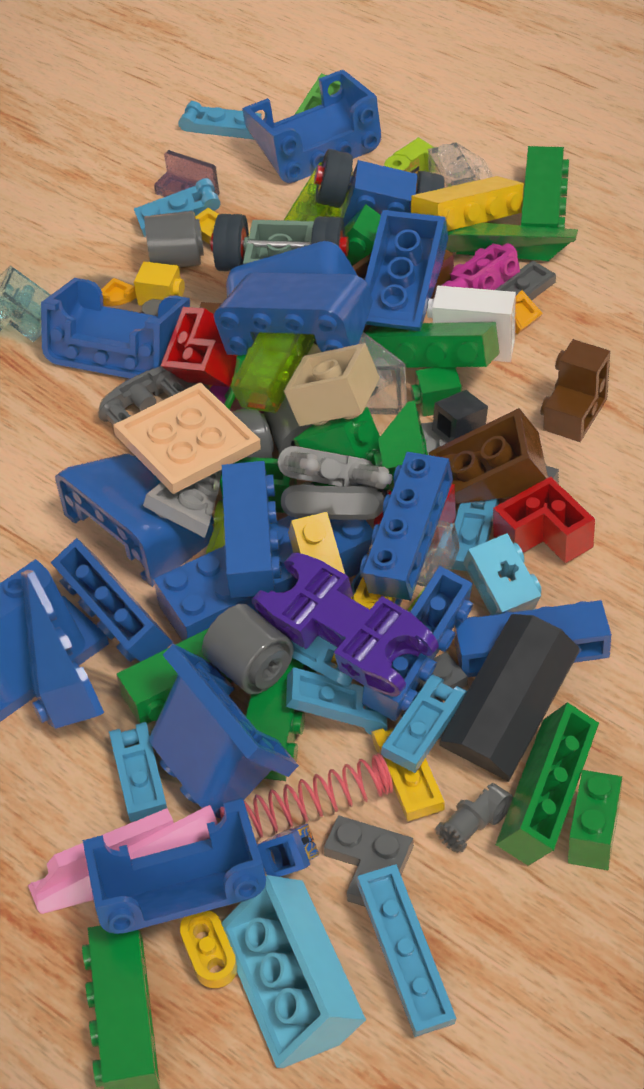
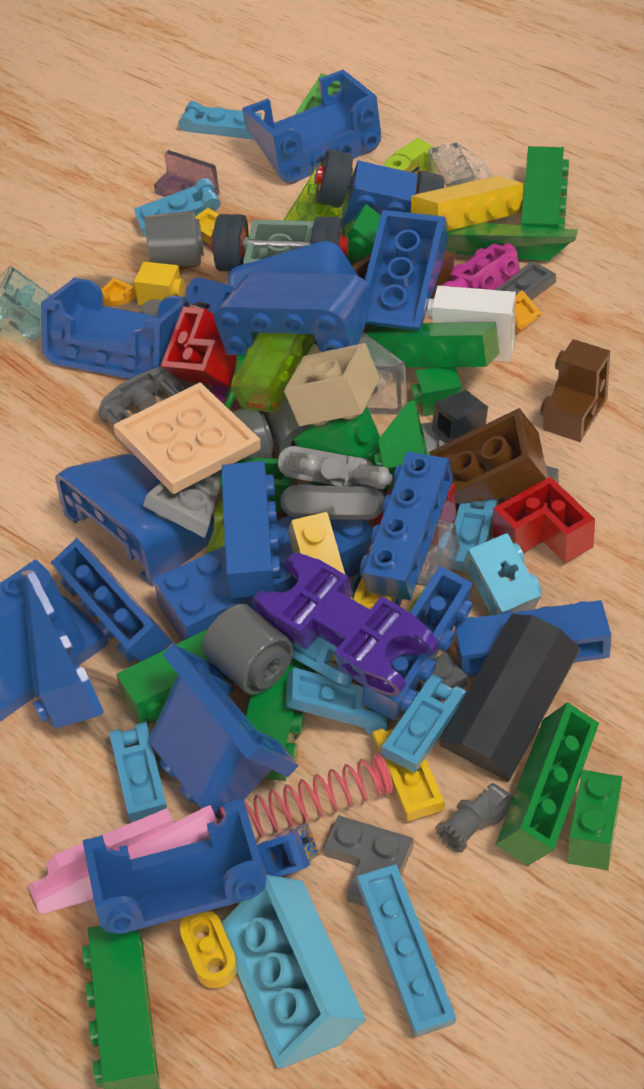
none -> blue leg [186,277,235,314]

